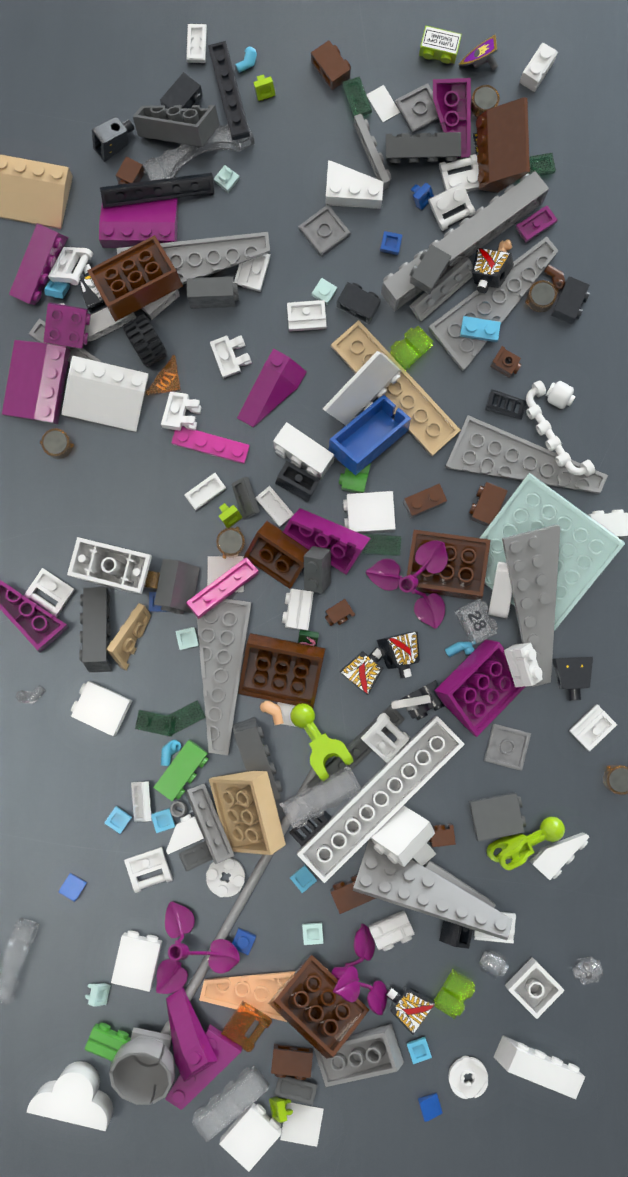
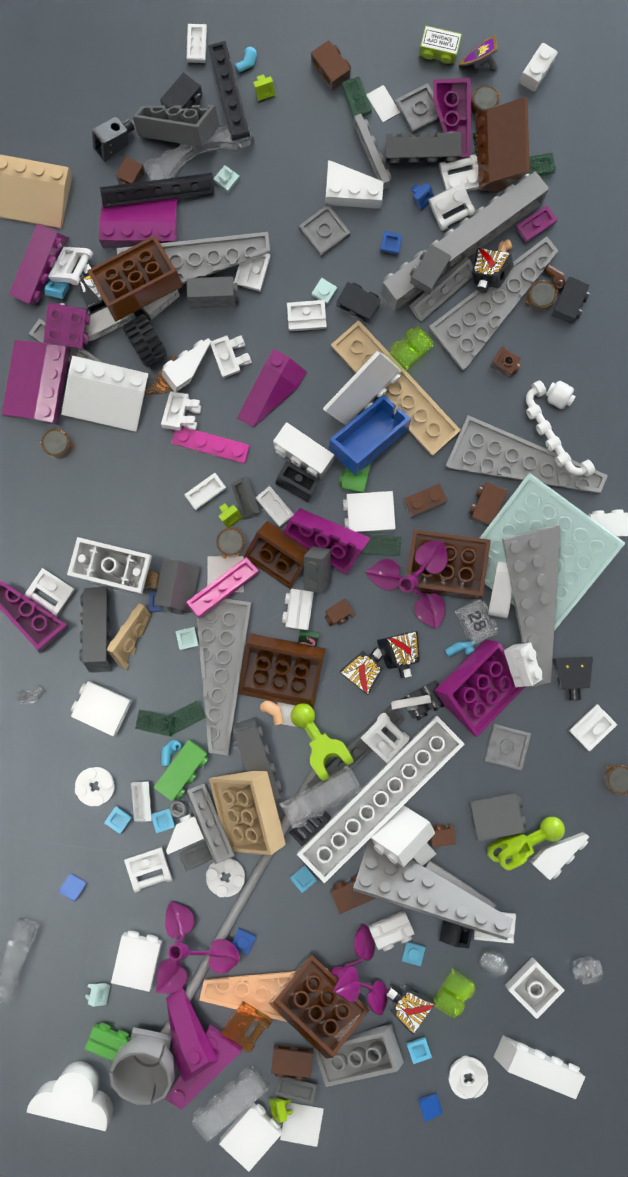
light aqua plate [302,922,323,945] -> none
medium azure plate [460,316,501,342] -> none
black slope [485,389,526,420] -> none
none -> white plate [75,767,115,806]
none -> white slope [162,338,211,393]
none -> medium azure plate [401,941,426,967]

